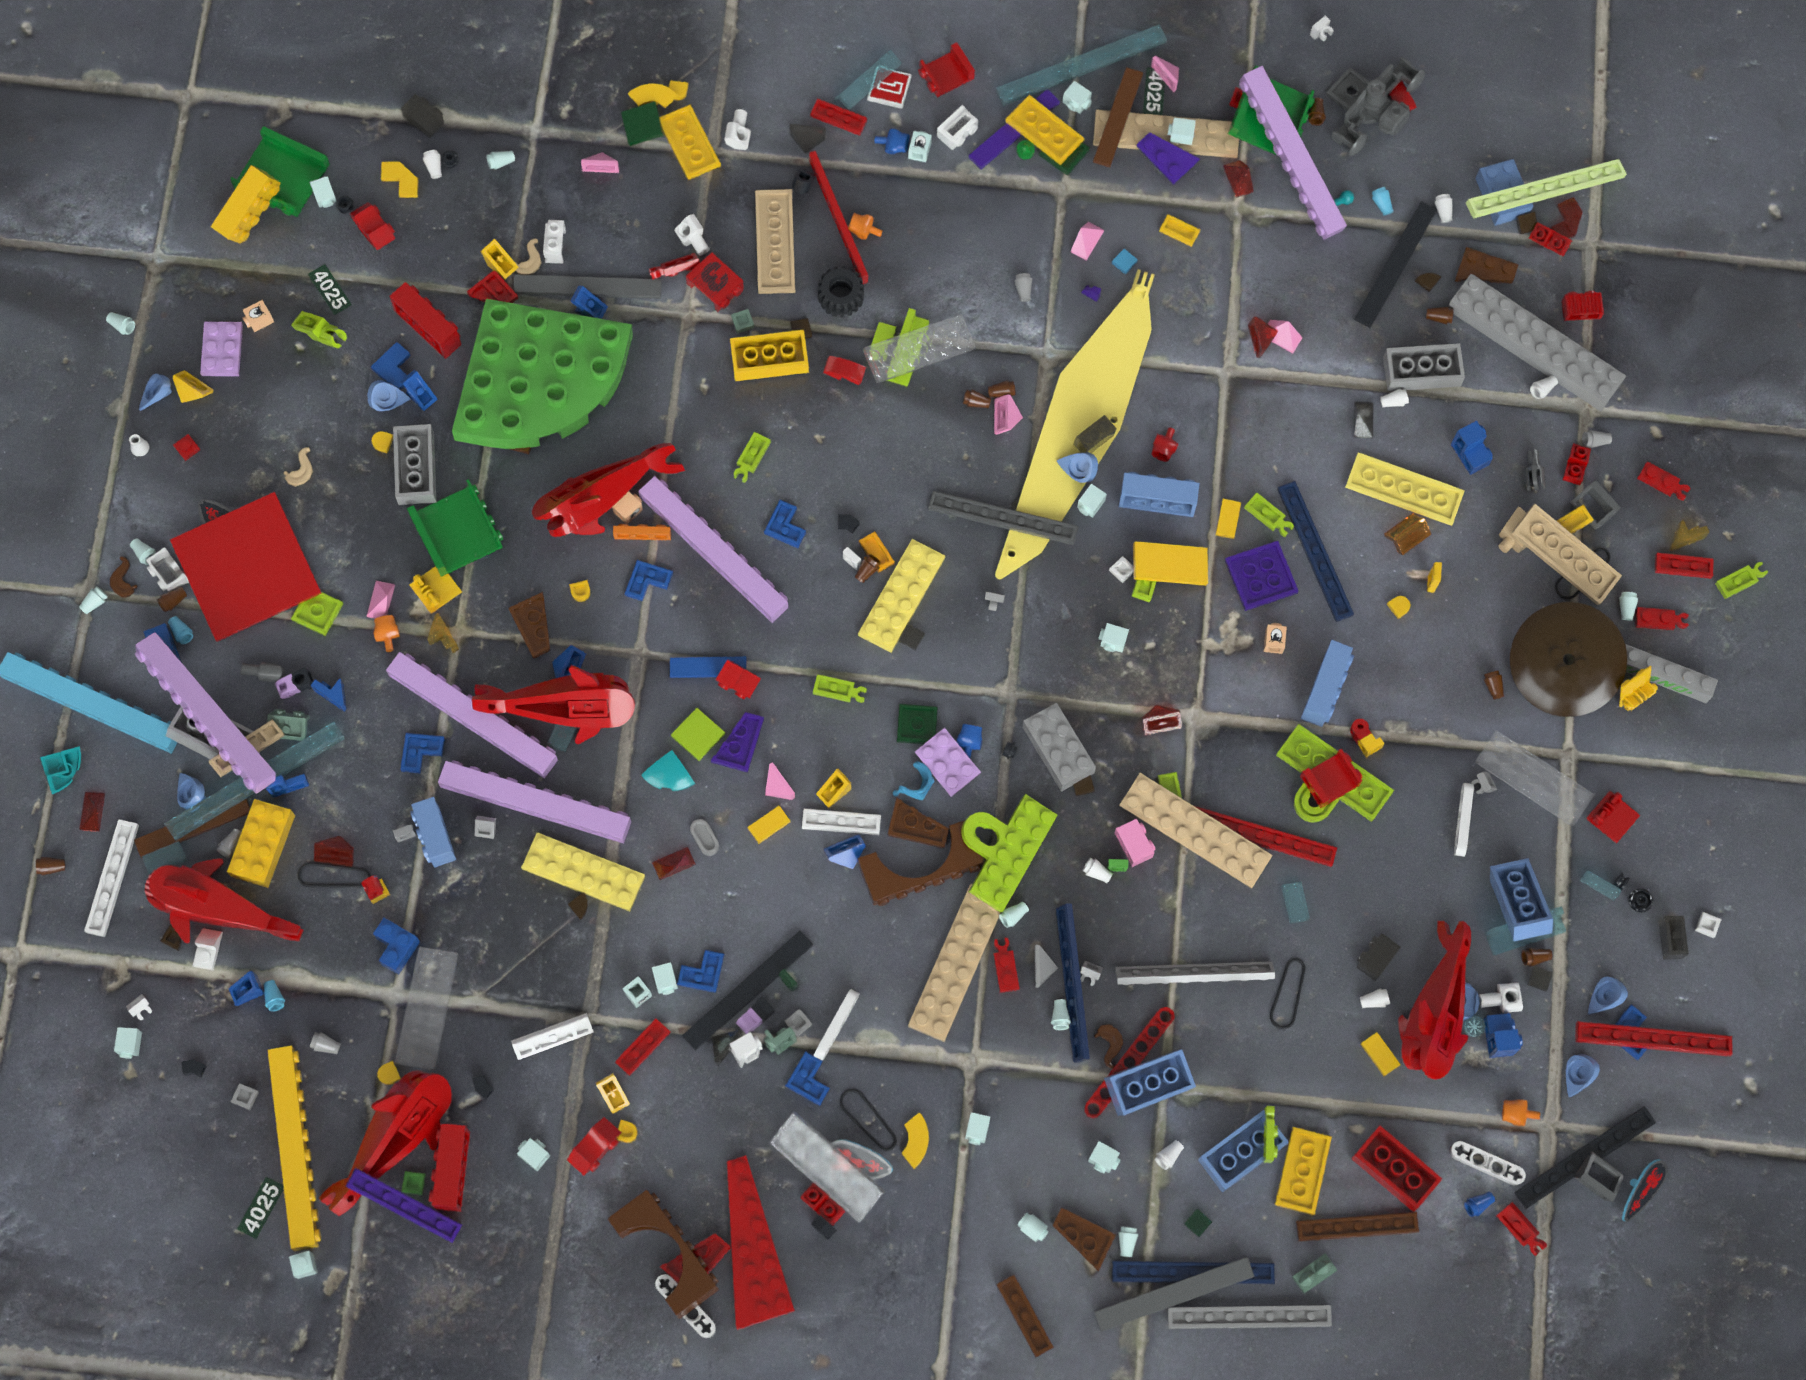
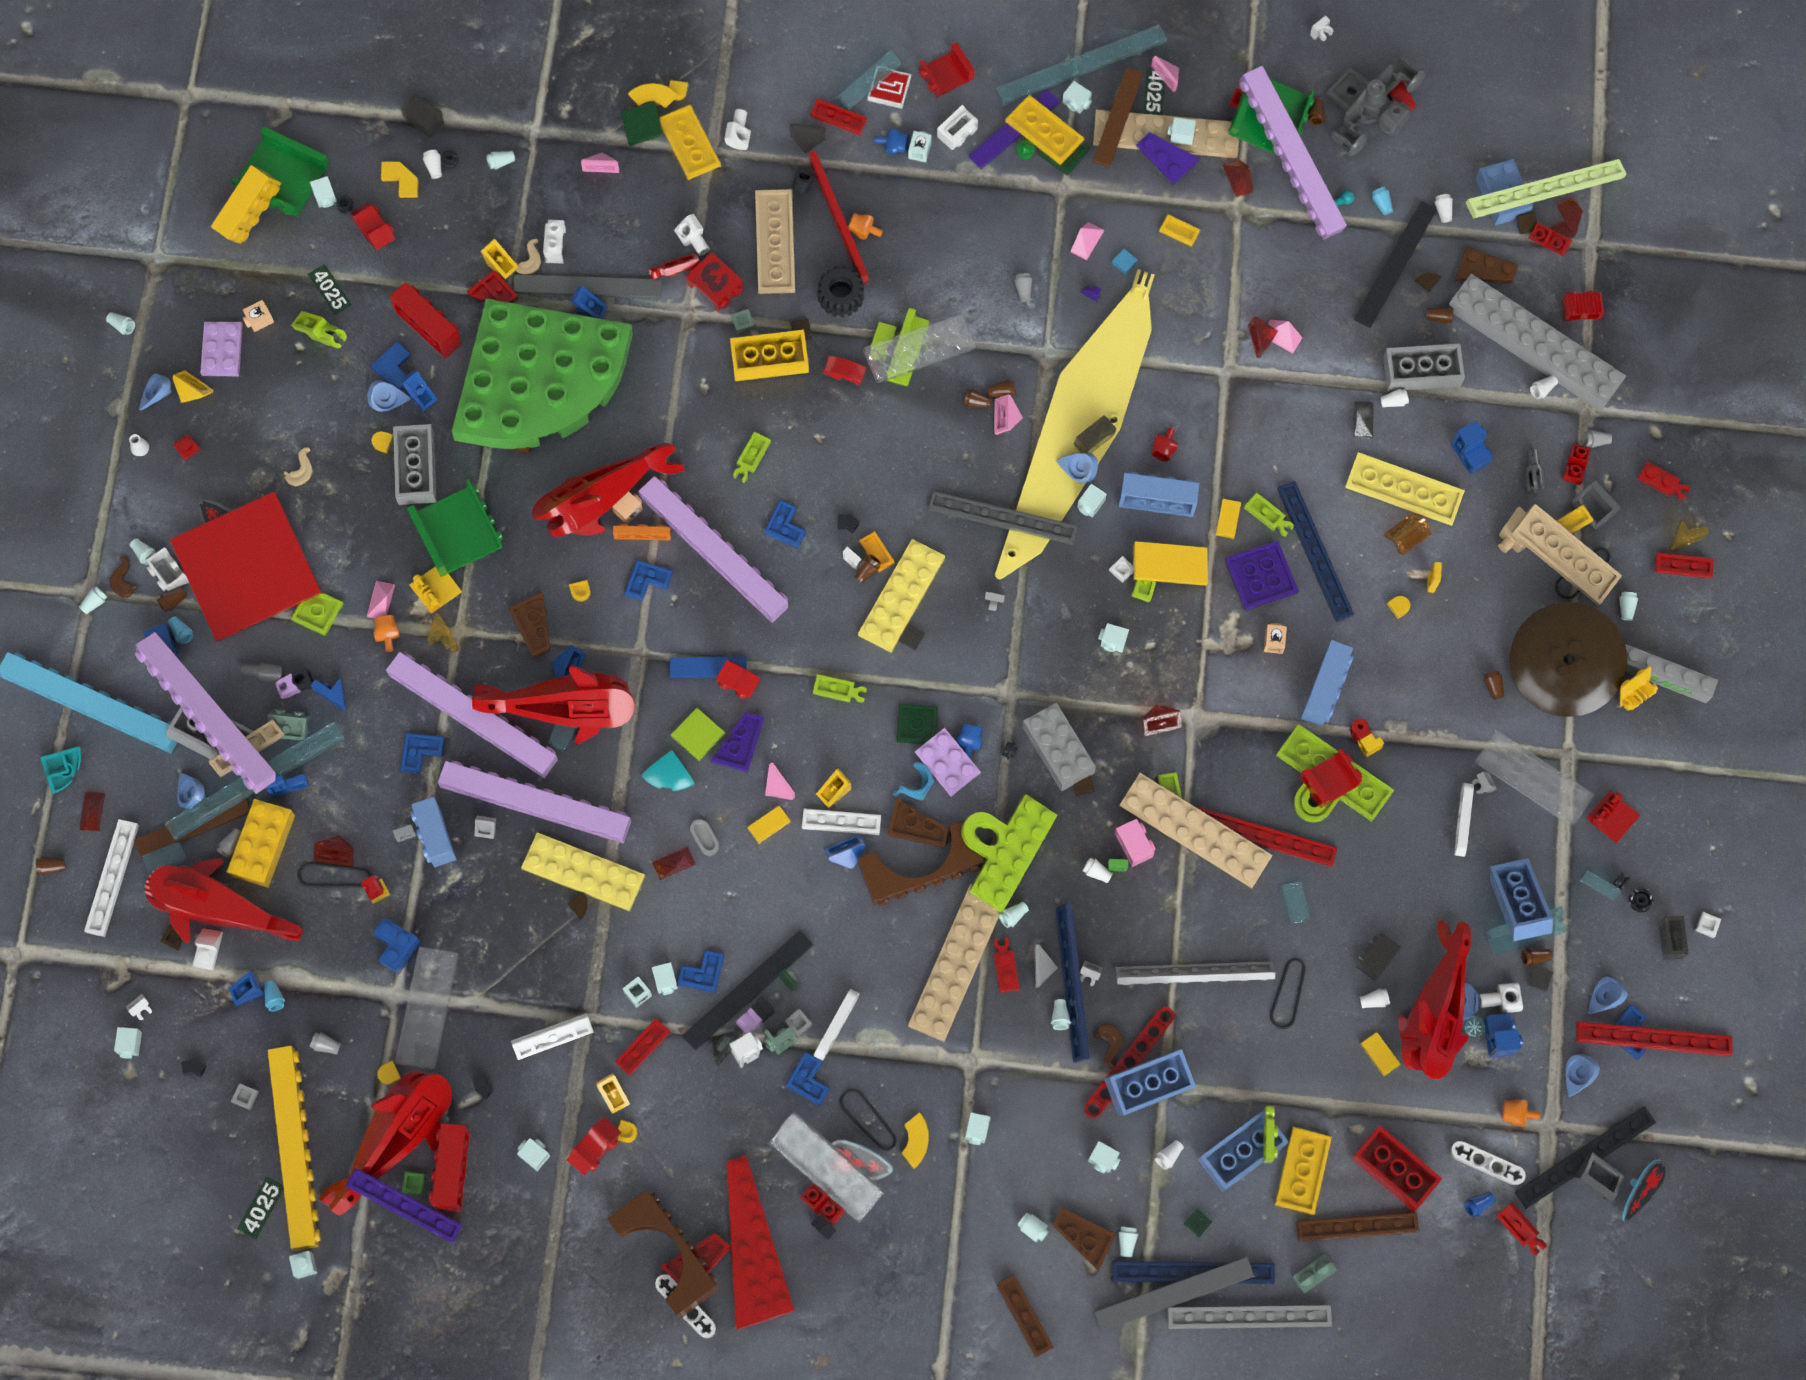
red plate [1635,607,1689,630] -> none
lime plate [1715,562,1768,599] -> none

